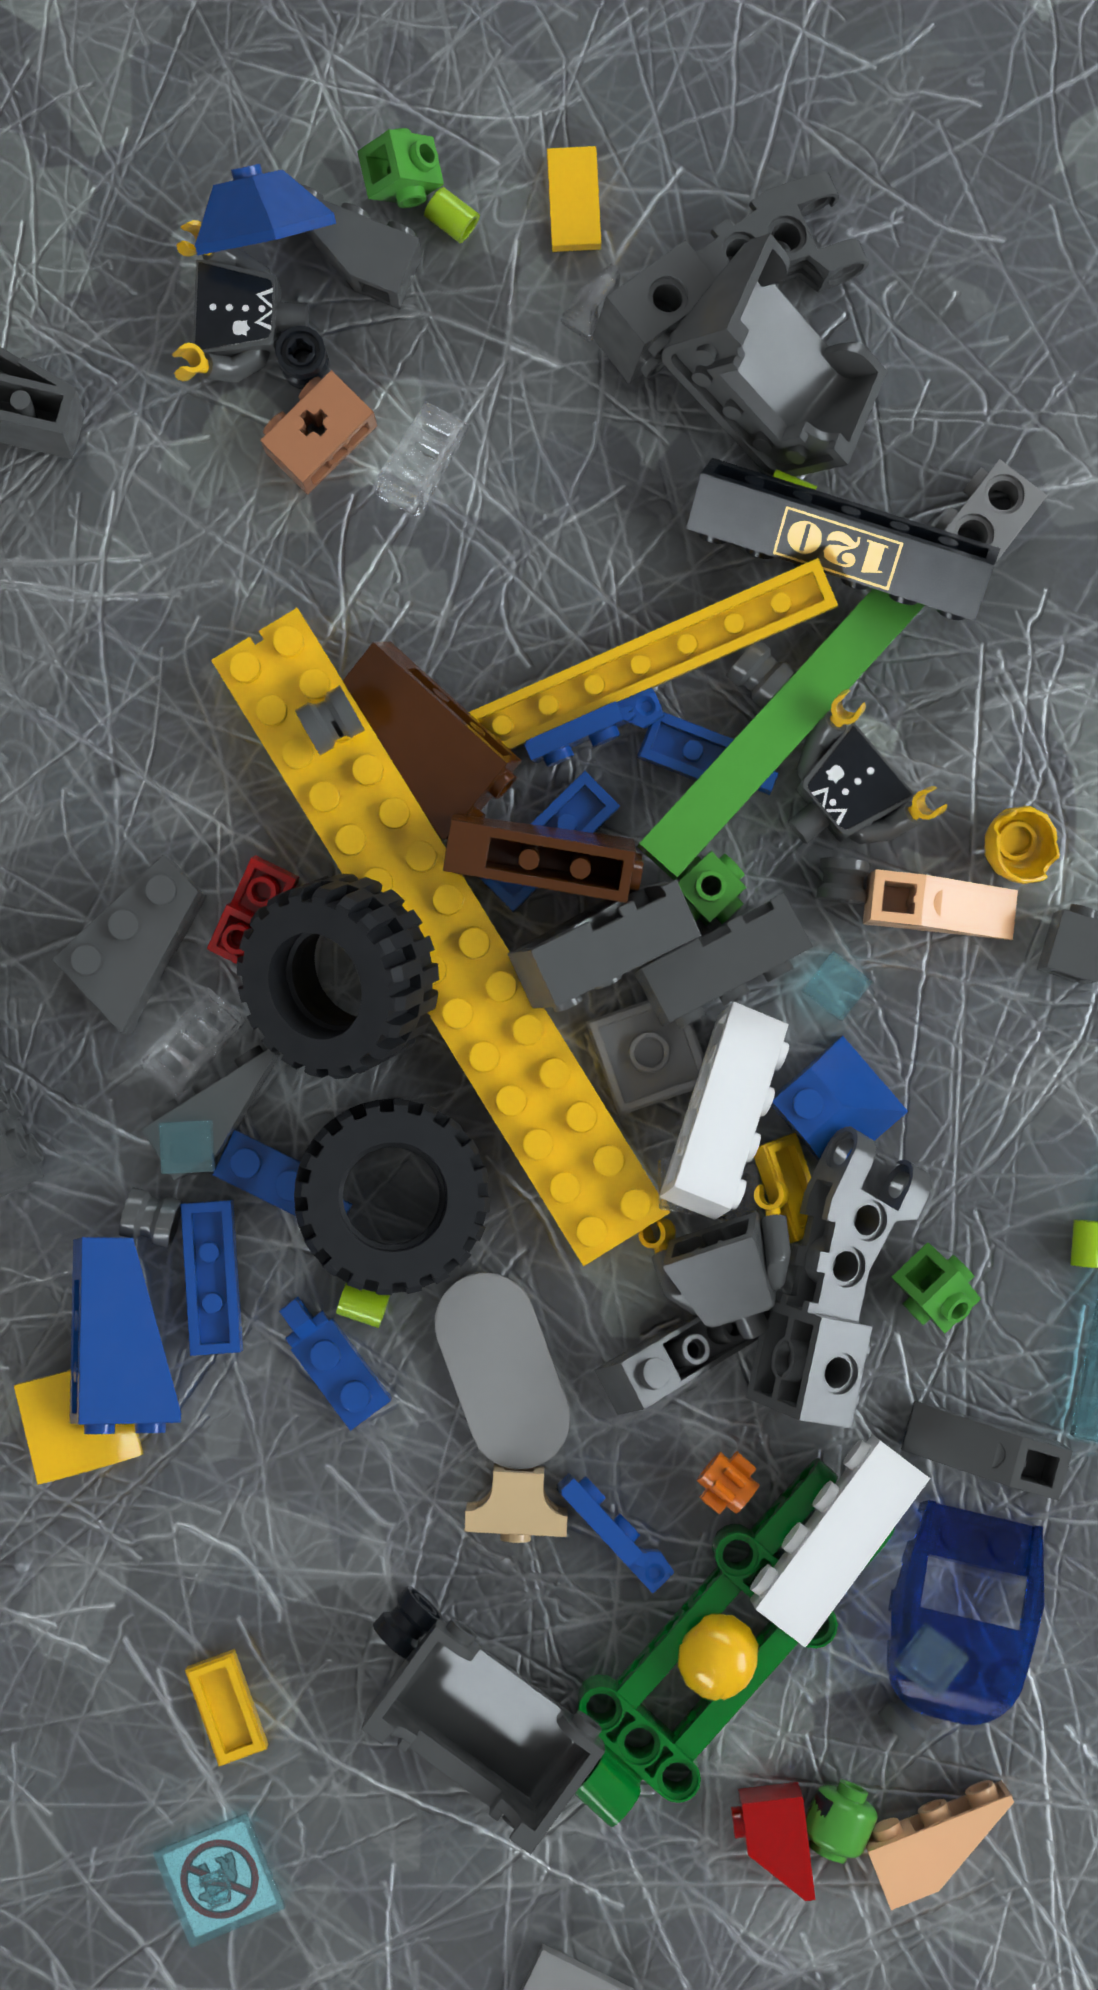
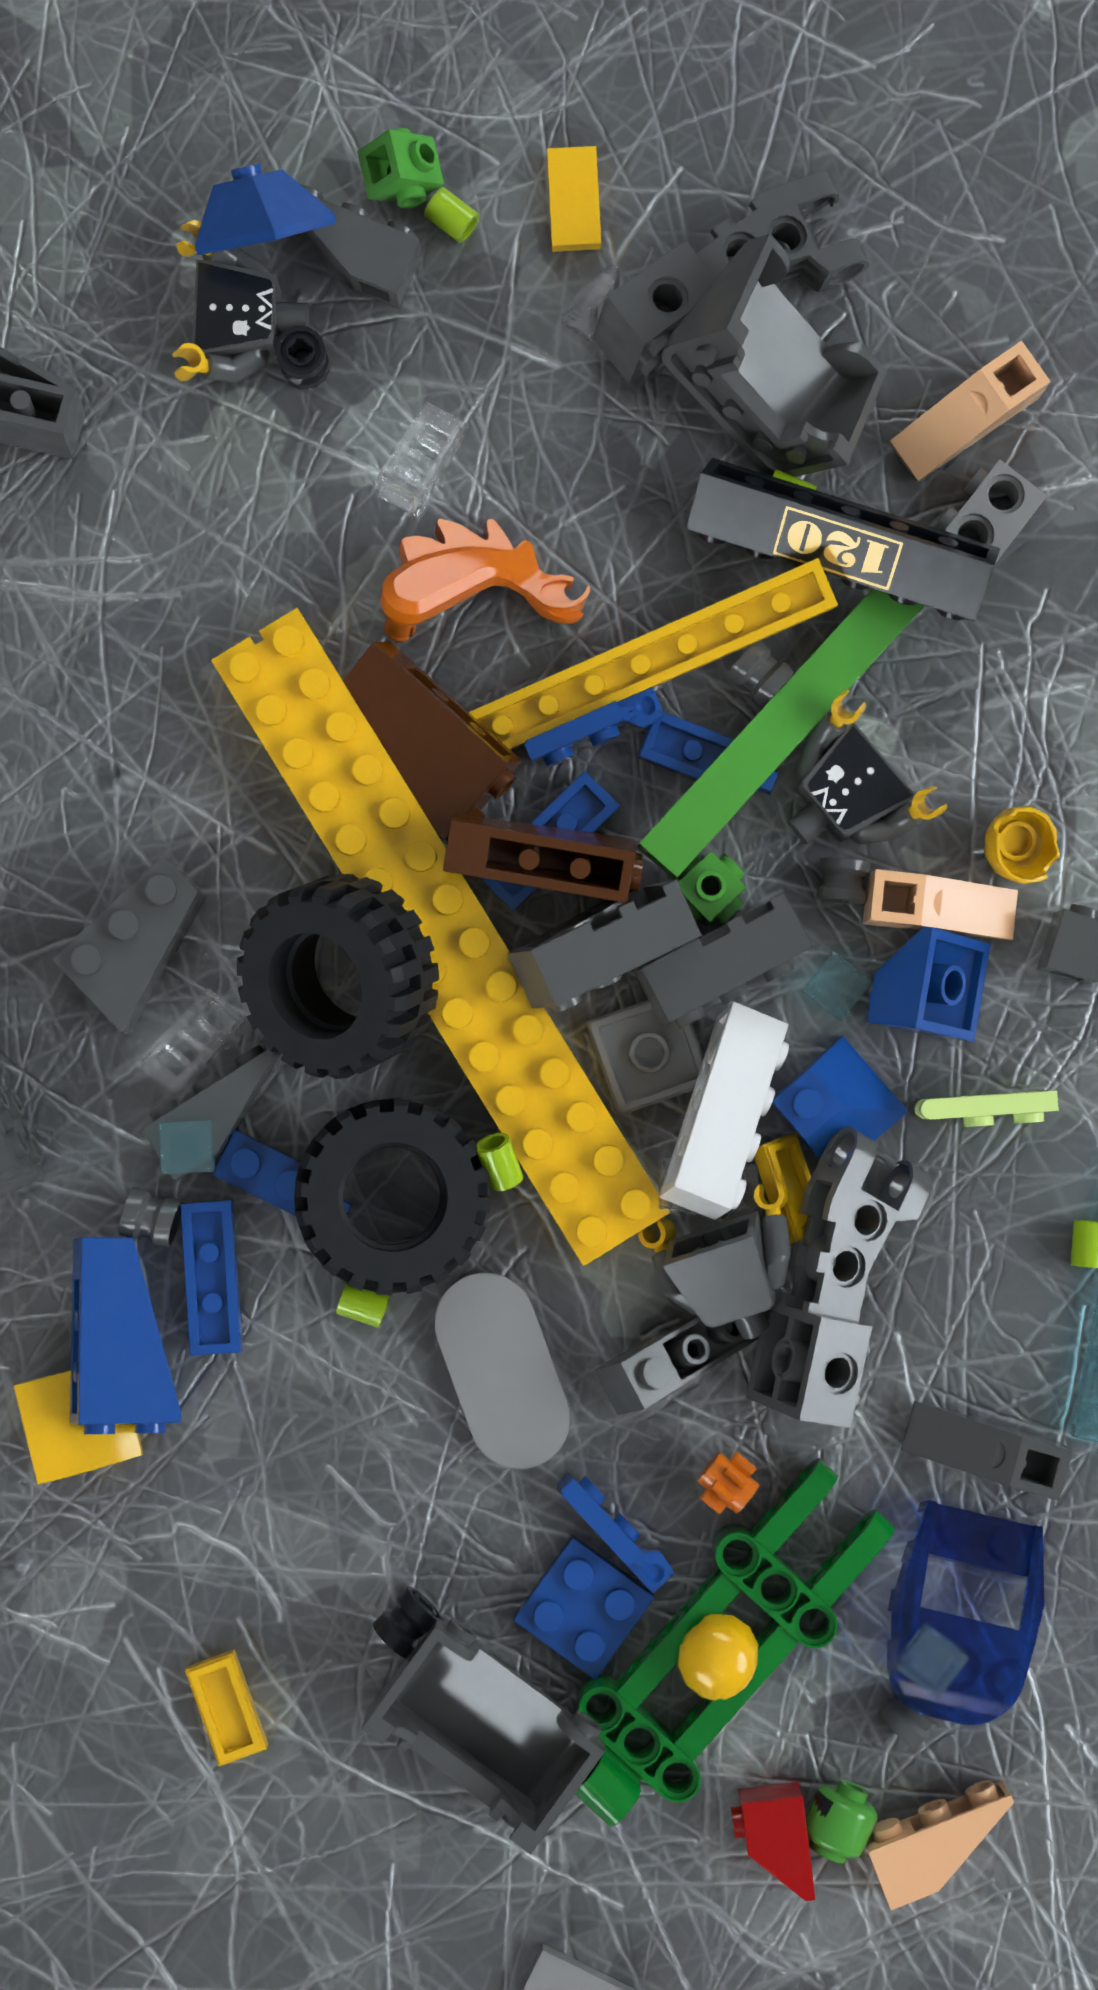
clear light blue piece [153,1812,285,1948] -> none
red slope [207,855,300,964] -> none
nougat brick [260,370,377,495] -> none
blue hinge [279,1296,392,1431] -> none
dark grey wheel [295,685,365,755] -> none
tan brick [464,1463,568,1543] -> none
white brick [750,1434,930,1648] -> none
bright green brick [892,1242,981,1334] -> none
none -> orange animal [380,518,590,642]
none -> lime hinge [476,1133,523,1191]
none -> blue plate [514,1534,655,1680]
none -> blue slope [867,926,991,1042]
none -> light nougat slope [889,340,1051,483]
none -> yellowish green hinge [913,1090,1059,1127]

